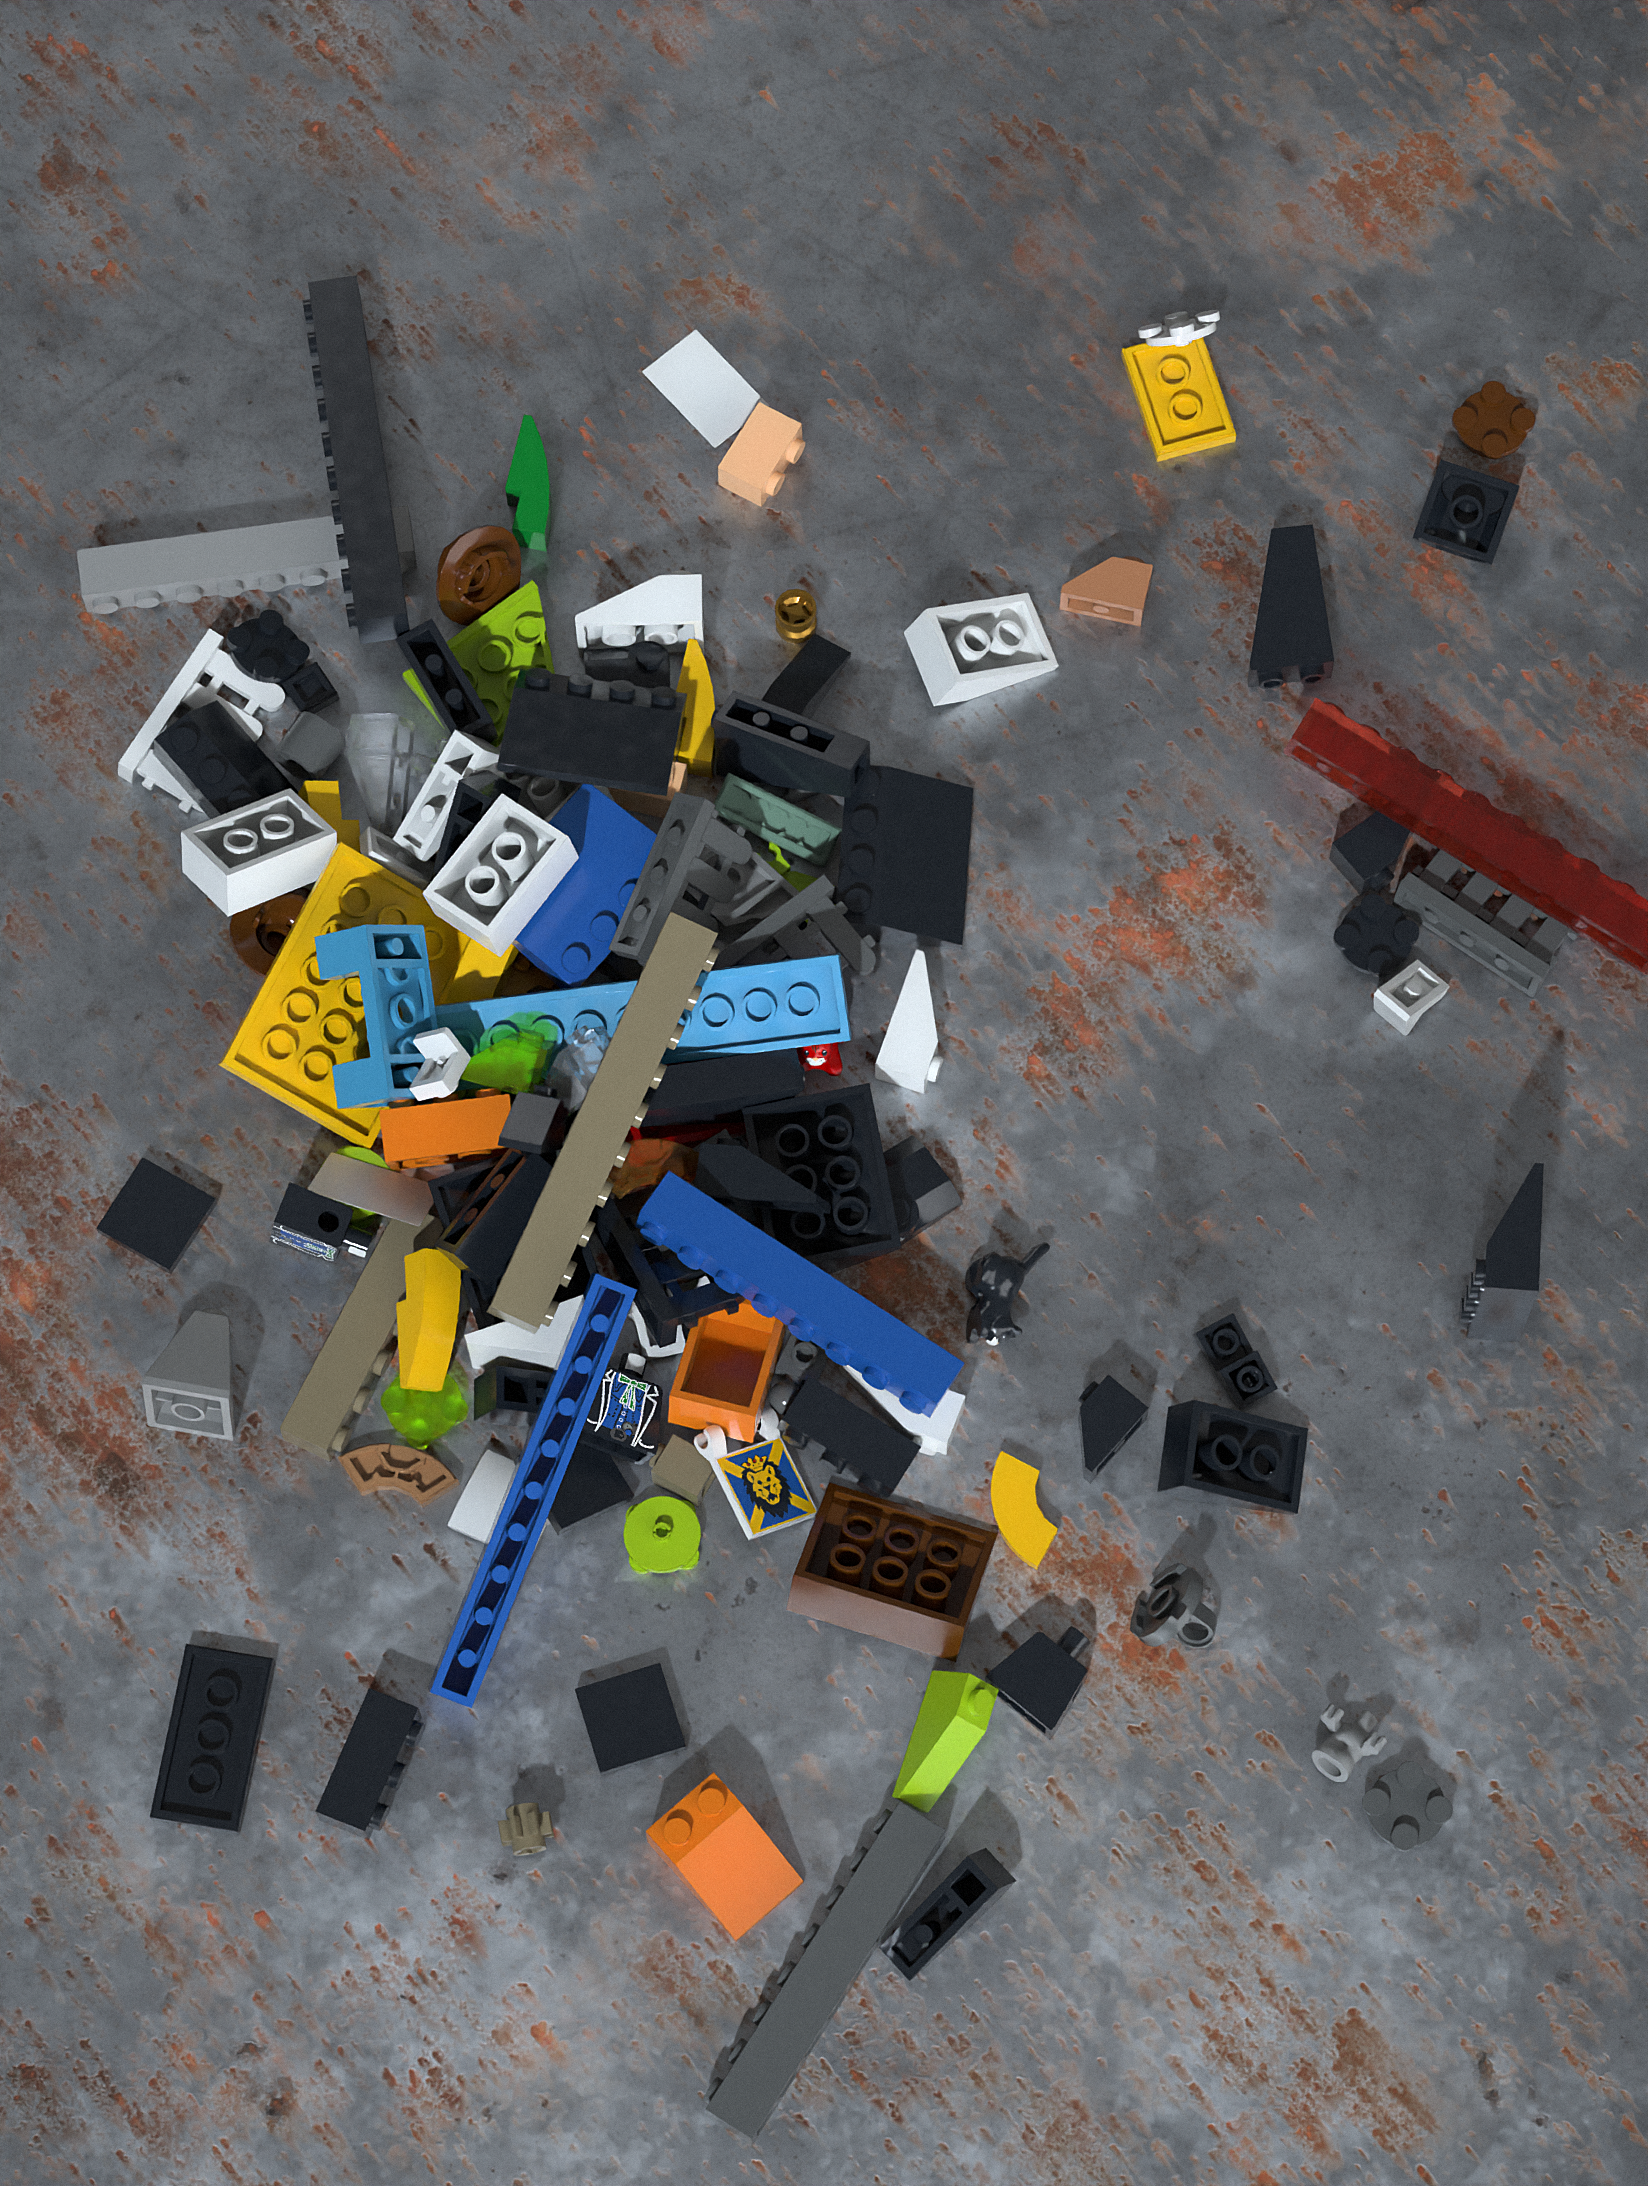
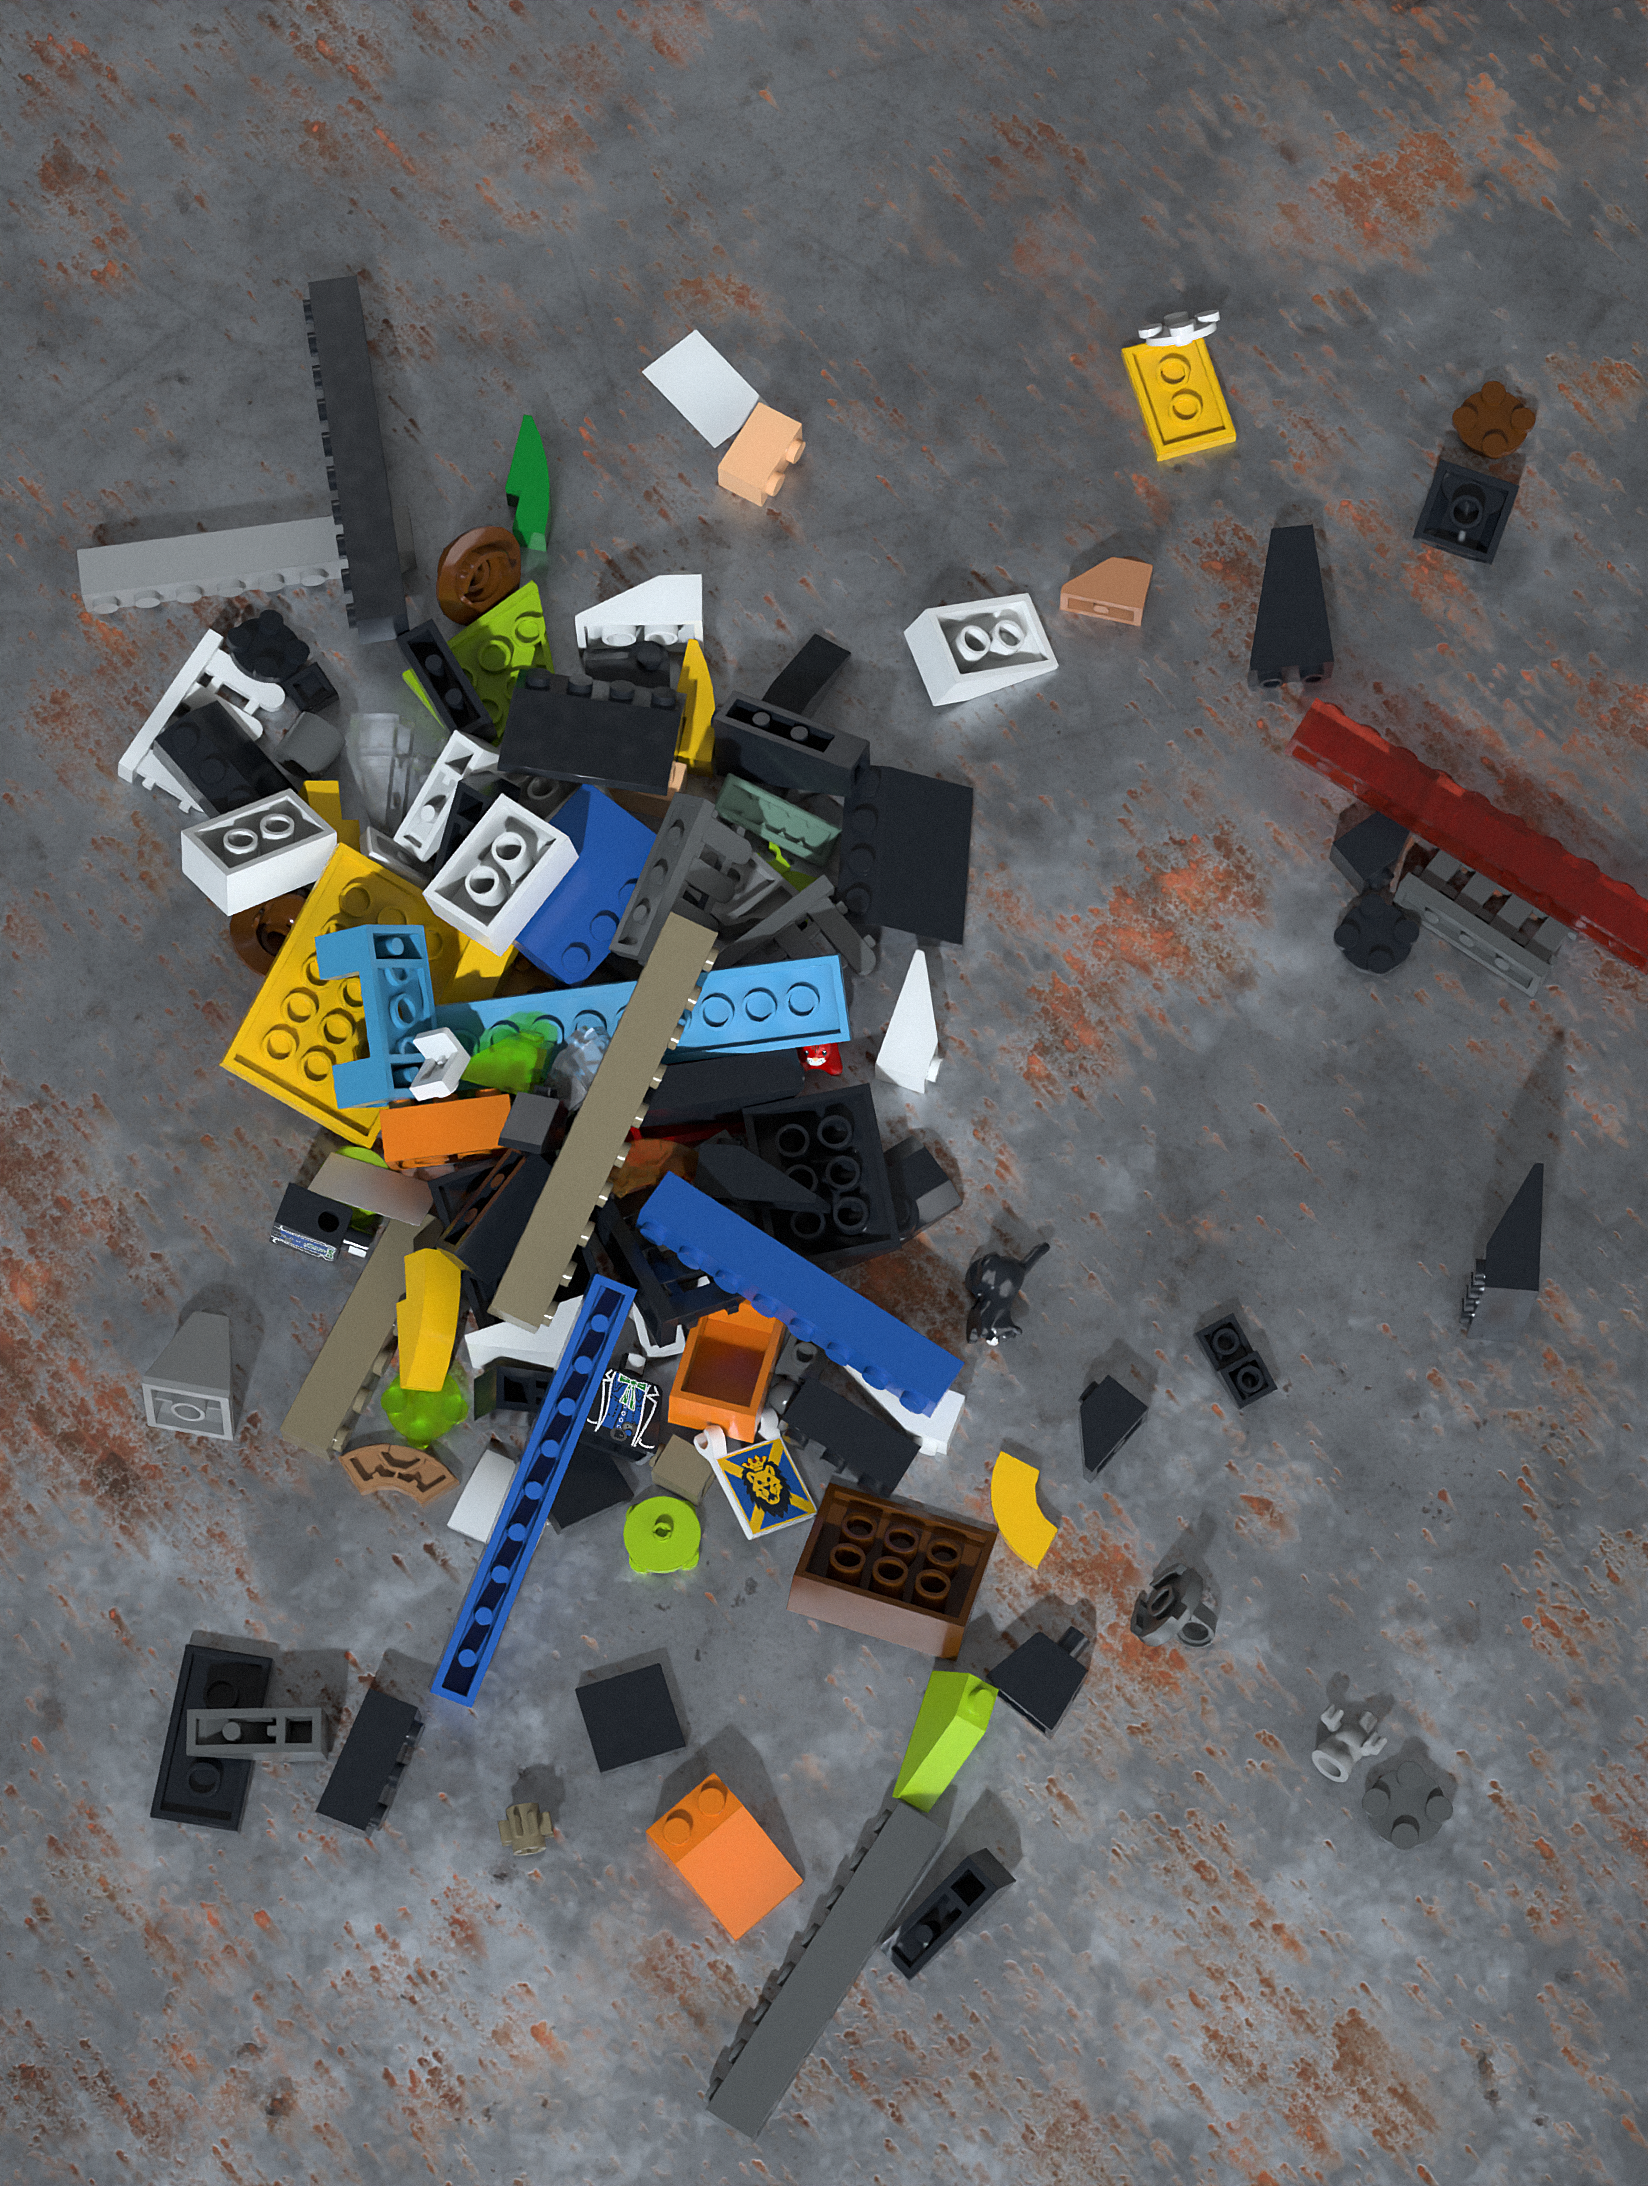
black tile [96,1158,217,1274] -> none
pearl gold wheel [775,589,817,644] -> none
black slope [1157,1400,1308,1515] -> none
white slope [1374,959,1450,1036] -> none
none -> dark grey slope [186,1707,329,1762]

